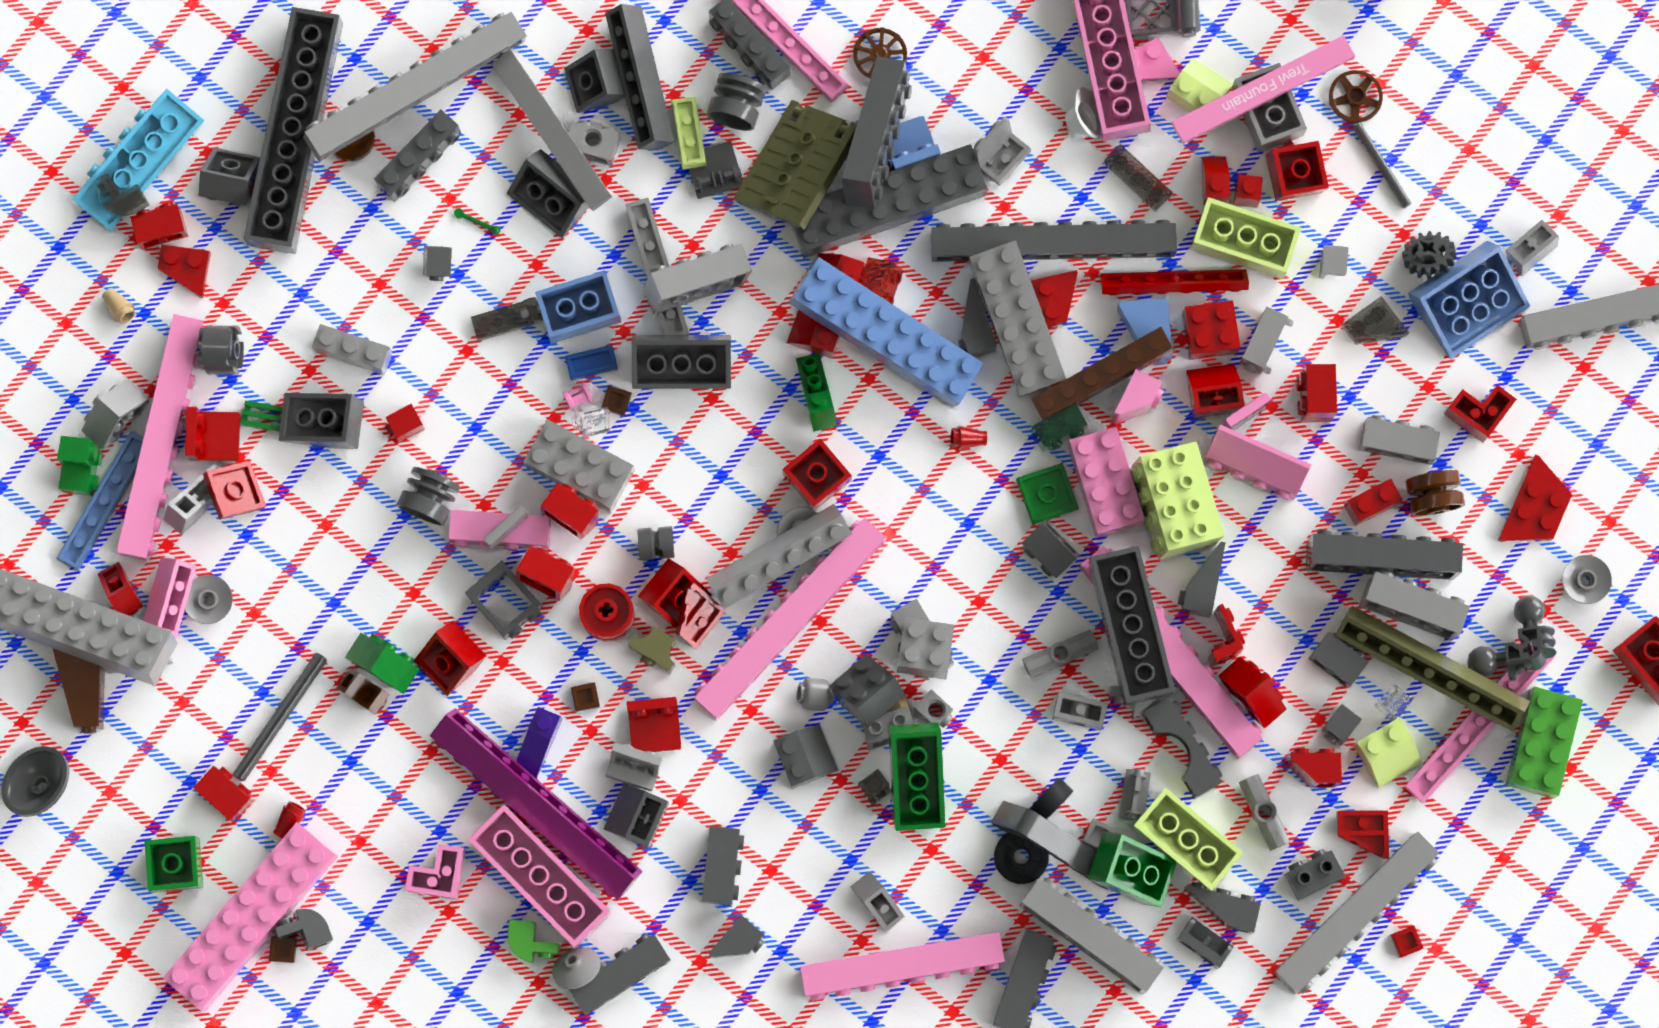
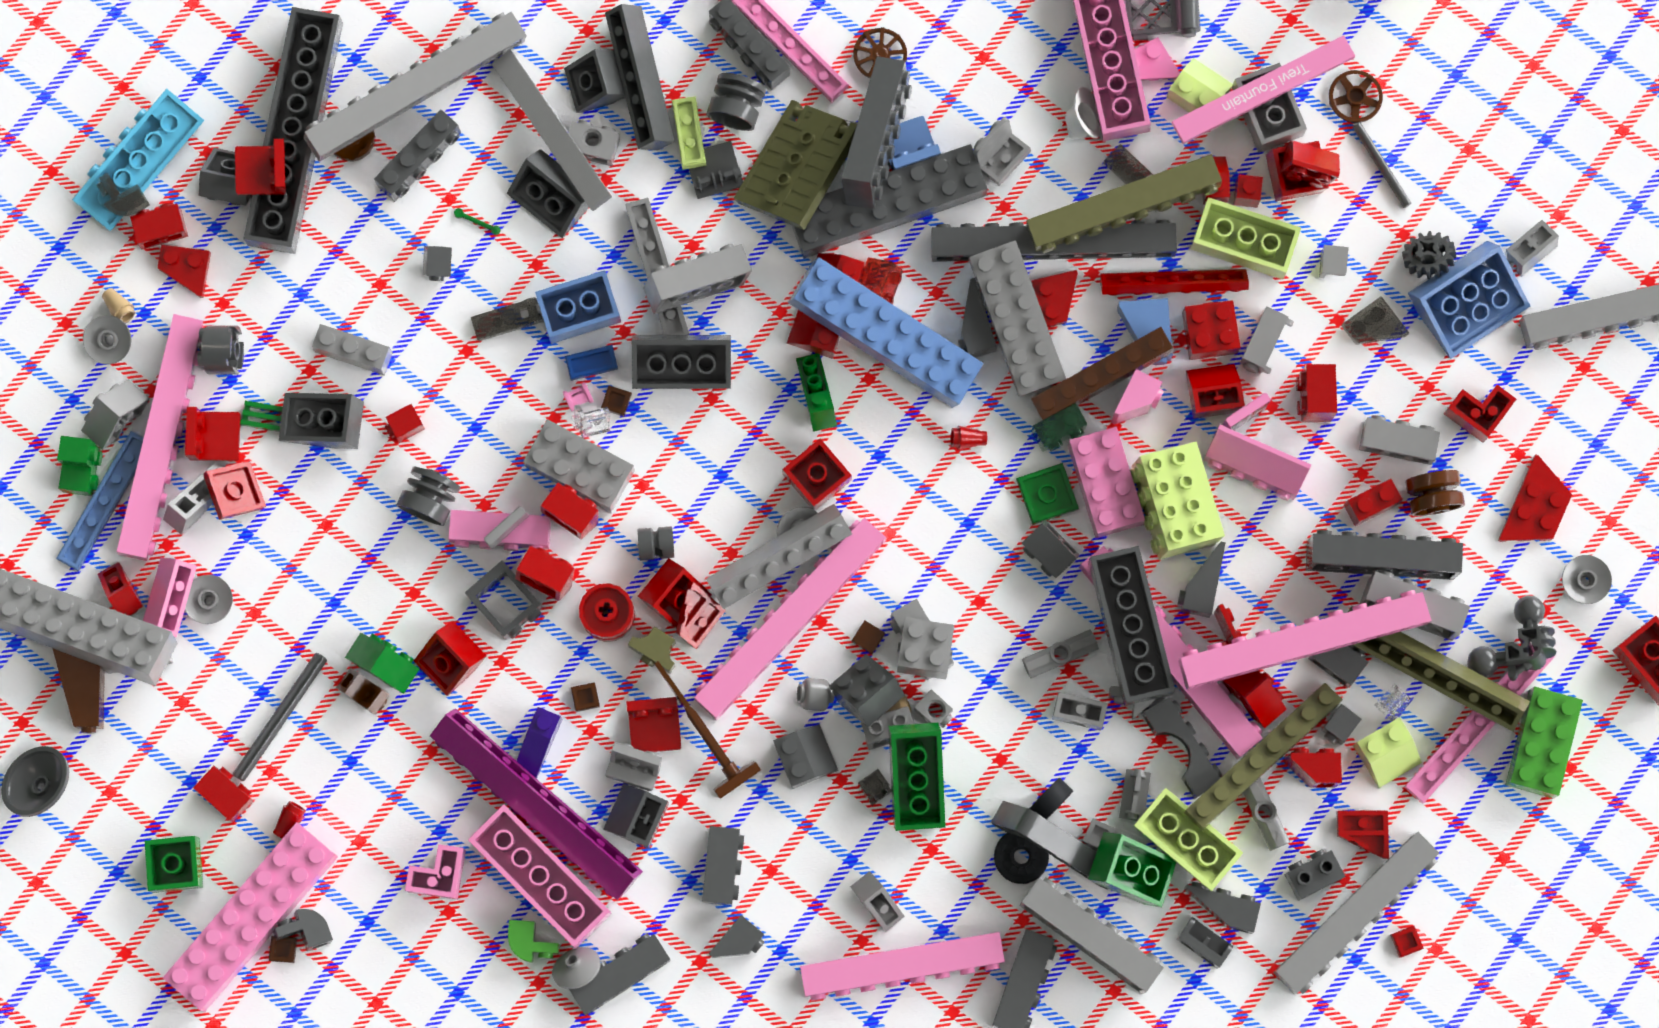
none -> light grey dish [83,315,132,364]
none -> red bracket [235,139,286,195]
none -> reddish brown piece [654,661,761,799]
none -> reddish brown tile [851,620,886,655]
none -> olive brick [1026,154,1222,253]
none -> bright pink brick [1178,590,1432,690]
none -> olive plate [1184,683,1343,831]
none -> red slope [1280,141,1340,188]

